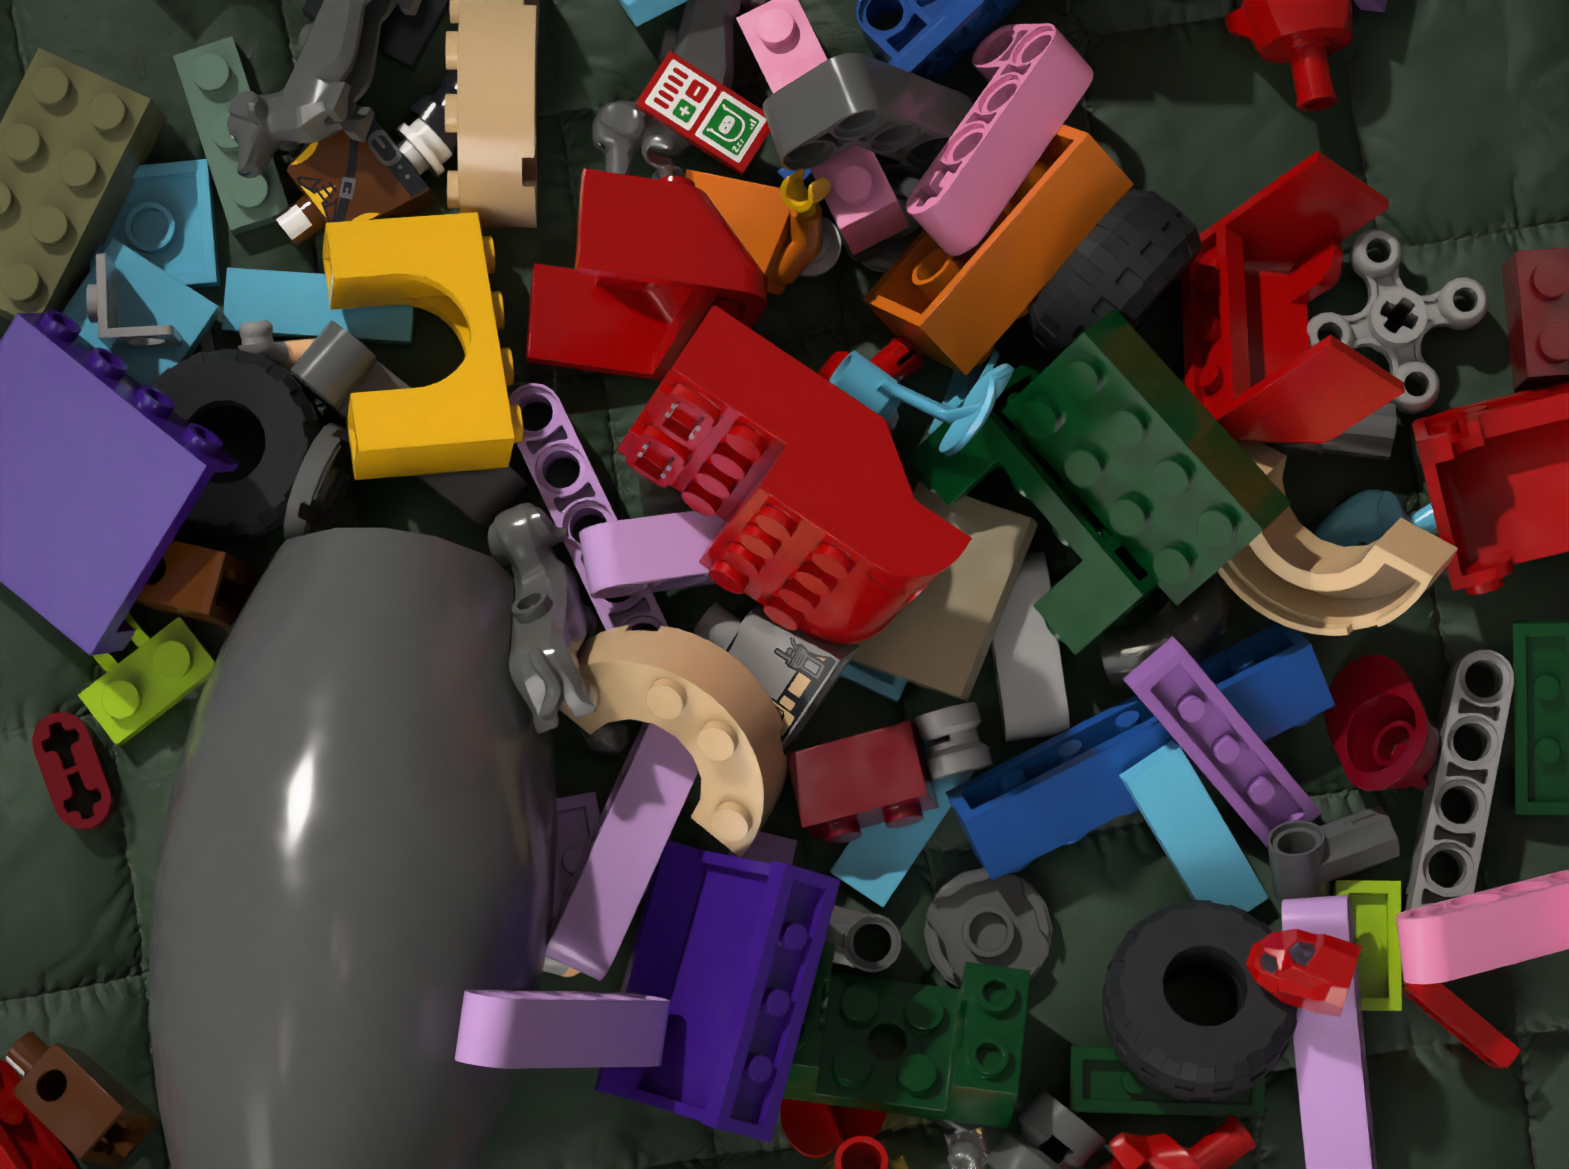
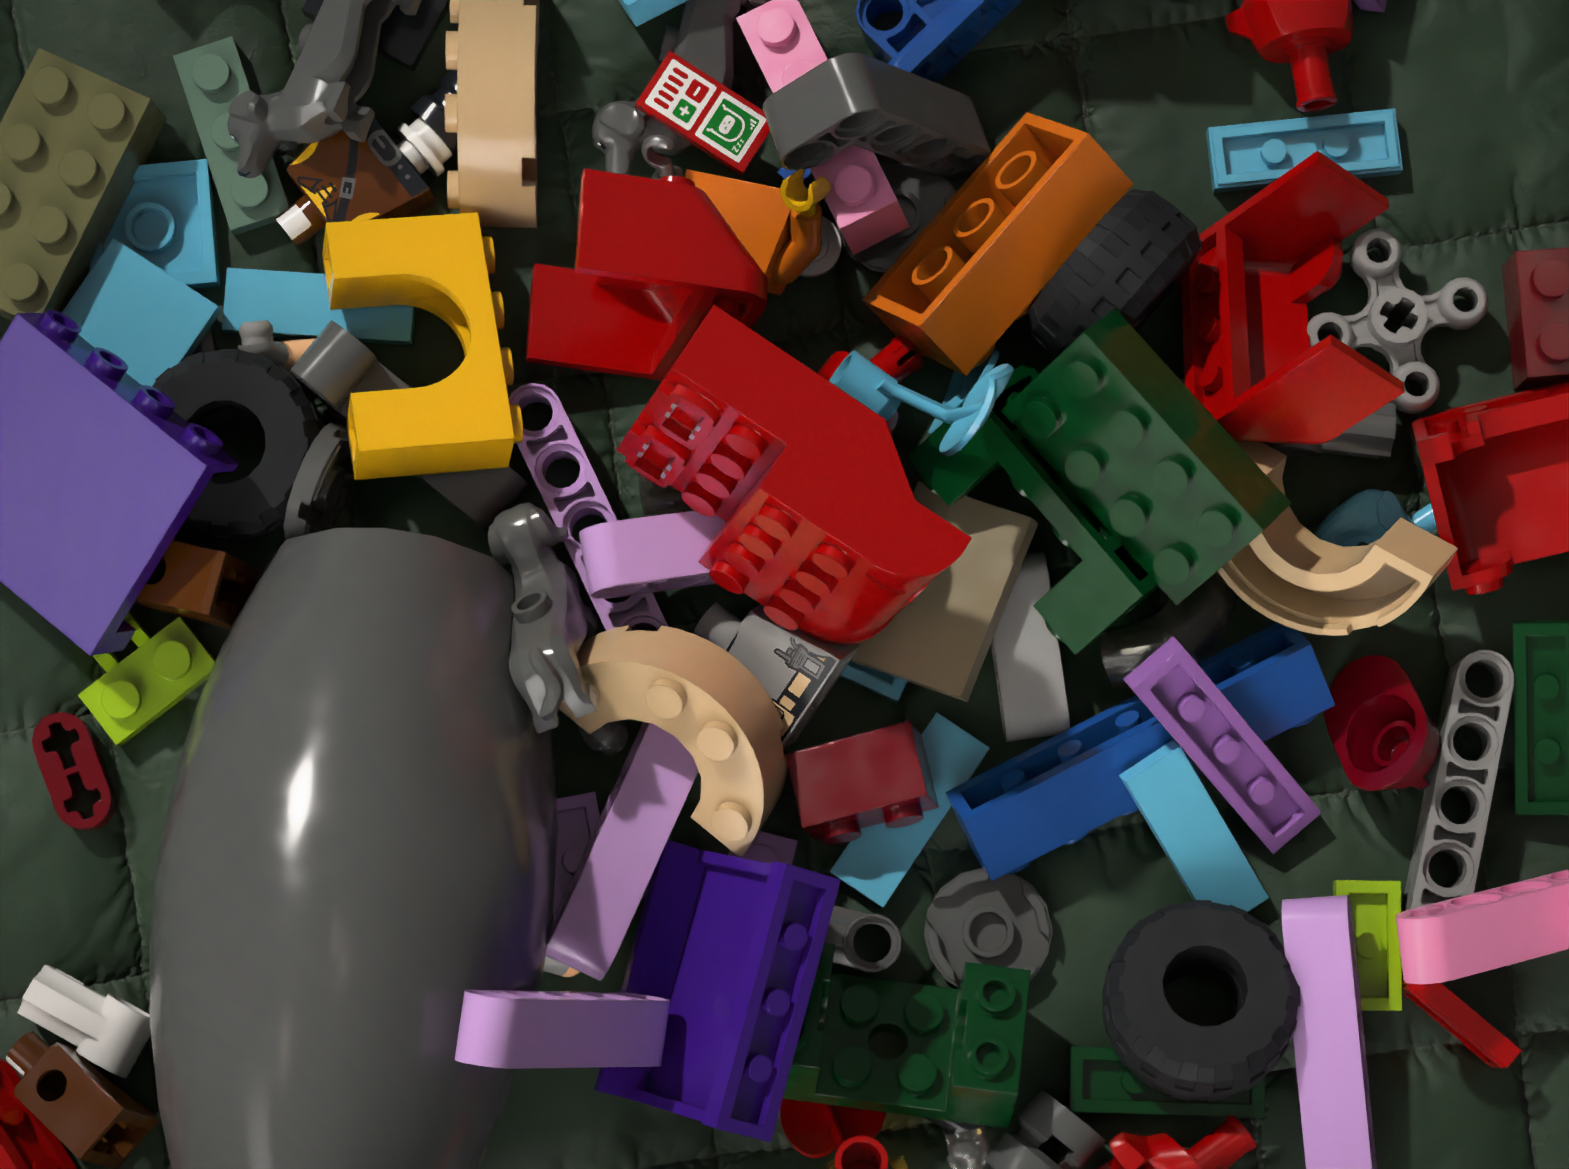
light grey bracket [86,253,182,350] -> none
bright pink beam [906,23,1094,256] -> none
light grey wheel [914,702,993,781] -> none
red rock [1246,929,1362,1017] -> none
dark grey piece [1267,805,1400,903] -> none
none -> white piece [17,965,151,1078]
none -> medium azure tile [1206,108,1403,193]

